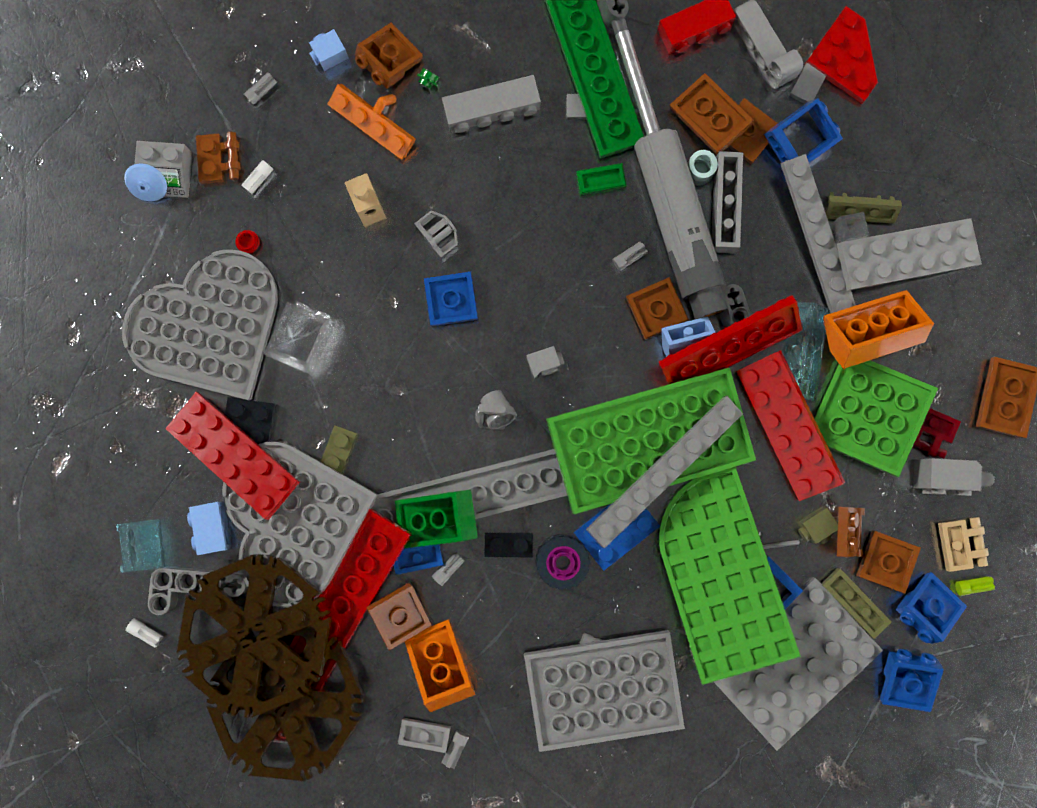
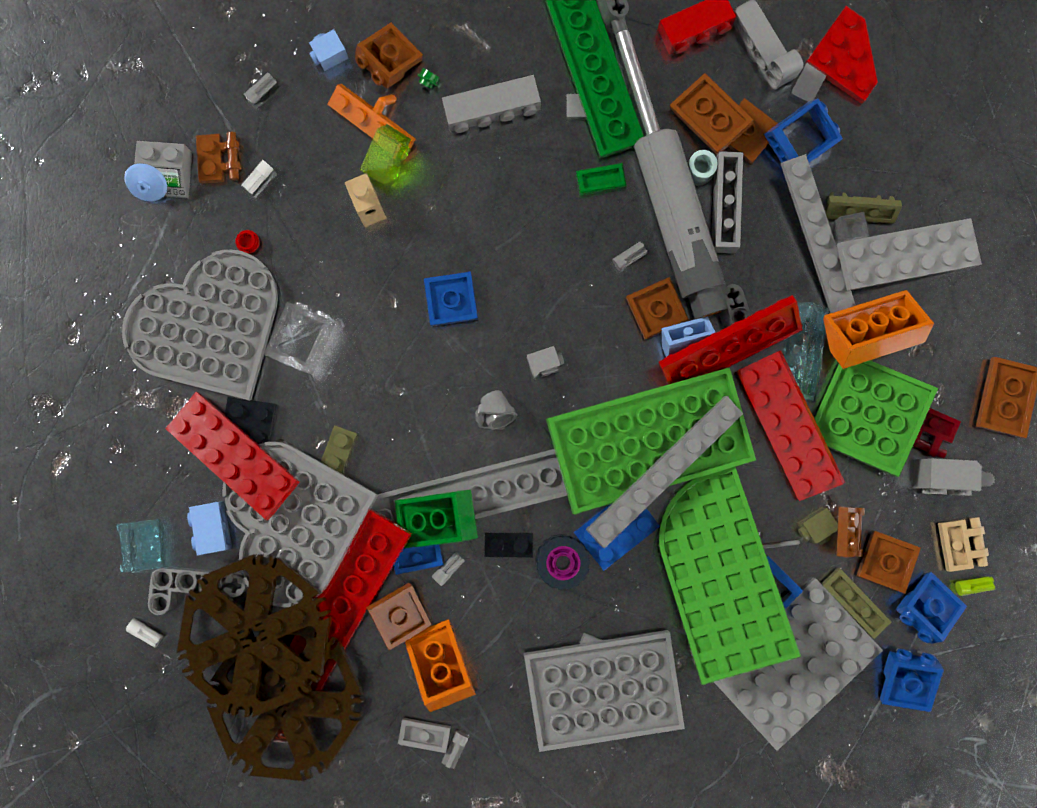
light grey piece [414,211,458,258] -> none
none -> clear neon green brick [360,124,411,185]

